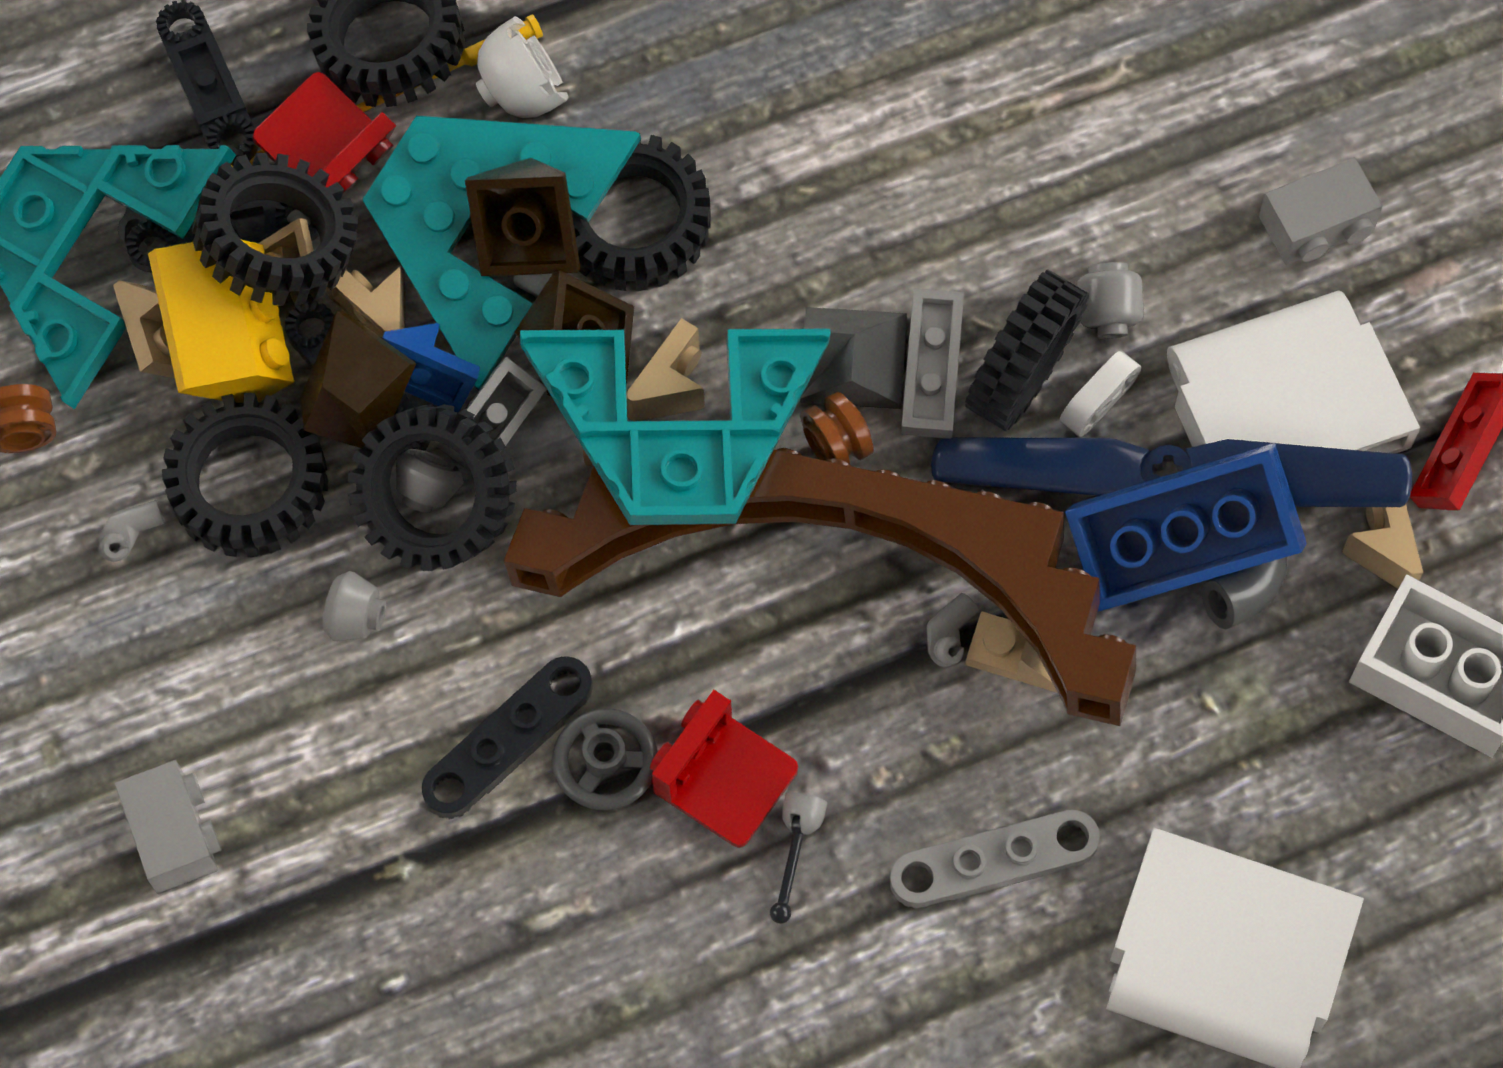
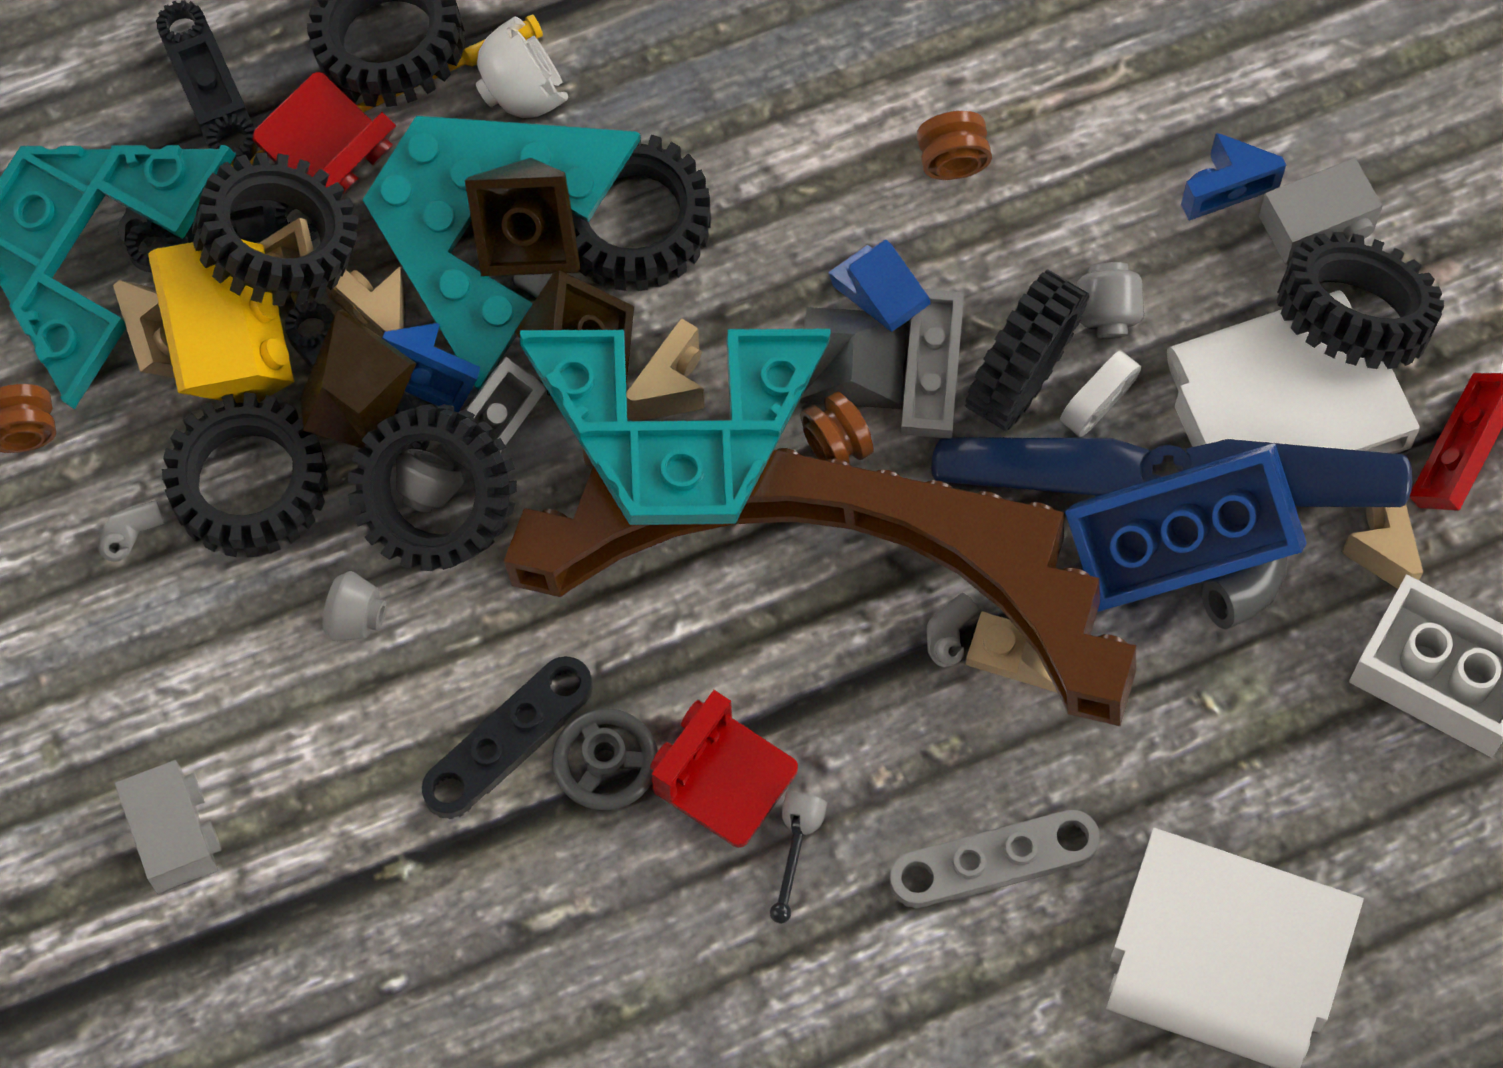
none -> blue slope [828,240,931,332]
none -> dark orange wheel [917,111,992,180]
none -> blue slope [1181,133,1286,221]
none -> black tyre [1277,232,1444,369]

